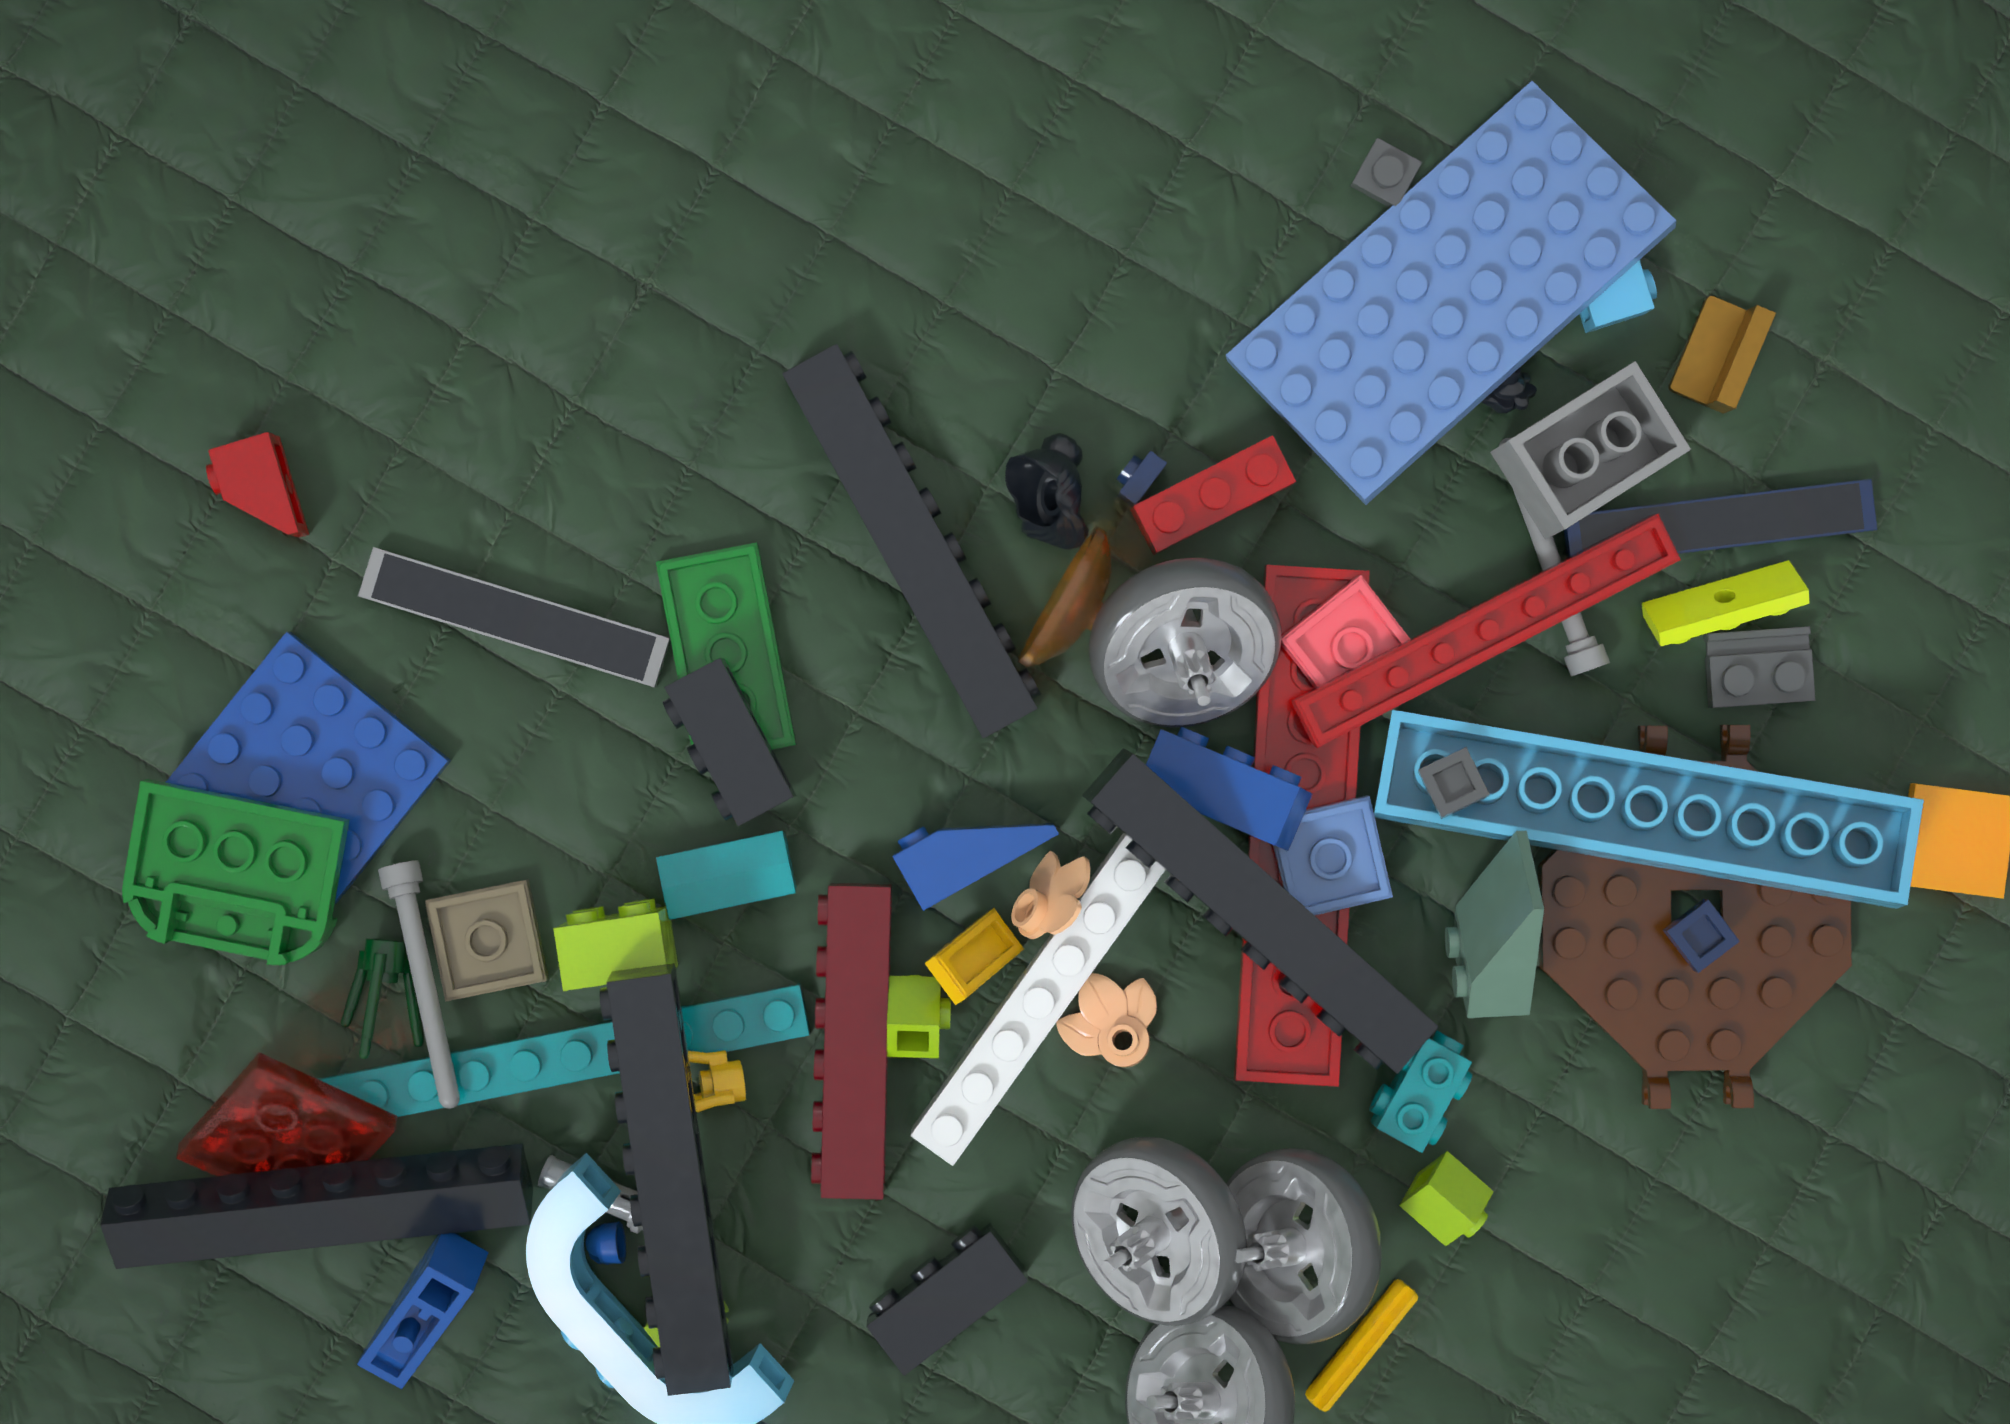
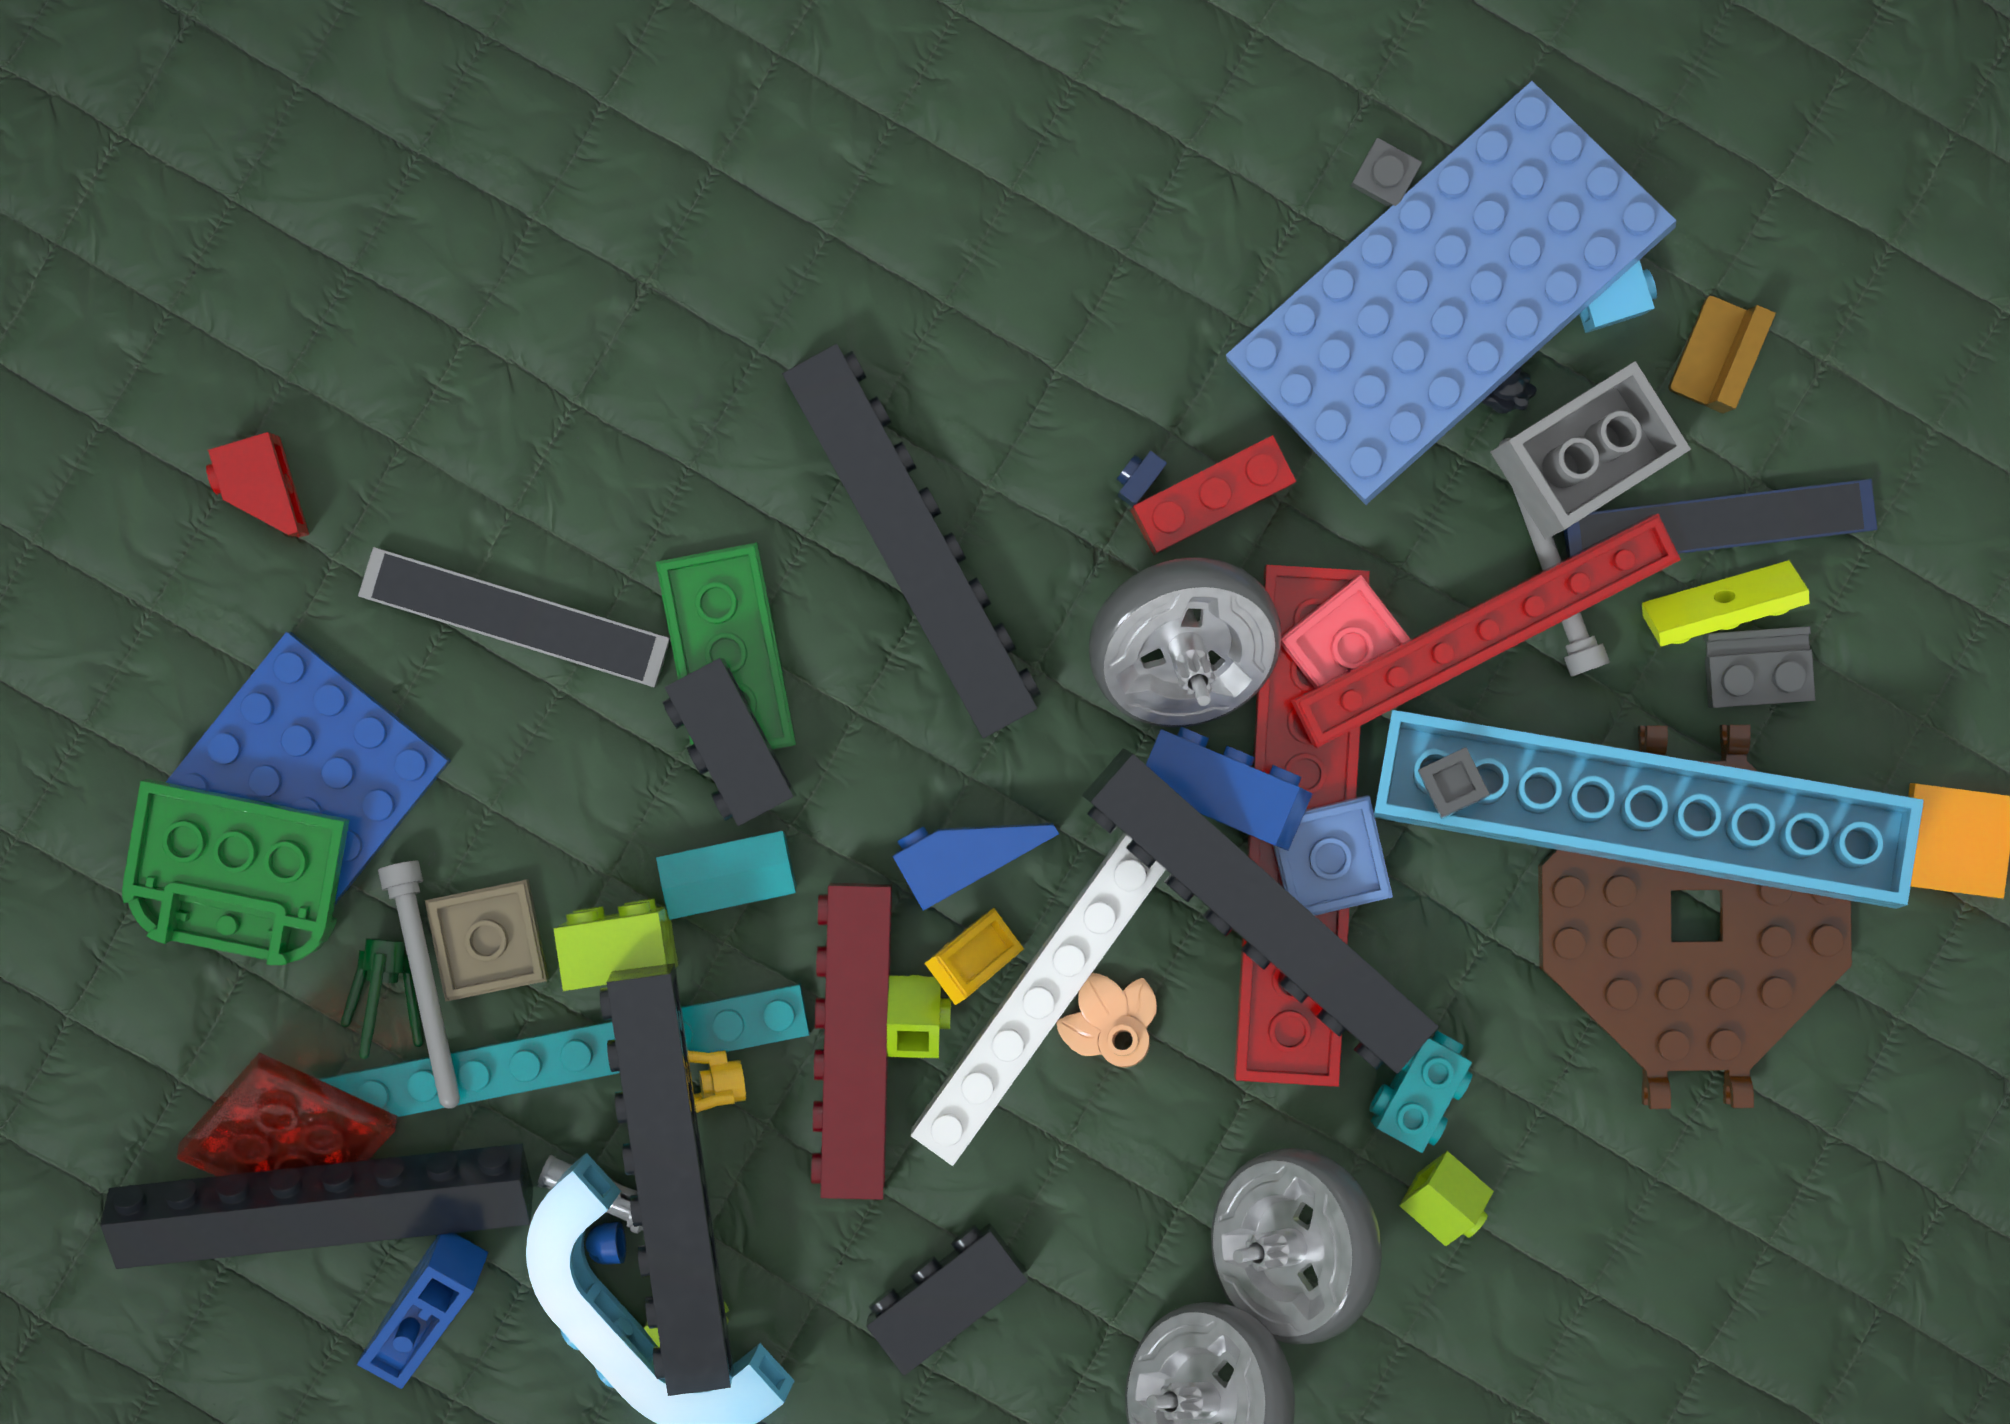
black hair [1005,433,1089,550] -> none
light nougat plate [1011,851,1091,939] -> none
clear orange dish [1018,526,1112,667] -> none
flat silver wheel [1071,1137,1247,1326] -> none
yellow axle [1305,1279,1418,1412] -> none
sand green slope [1445,831,1544,1018] -> none
dark blue plate [1663,899,1740,973] -> none

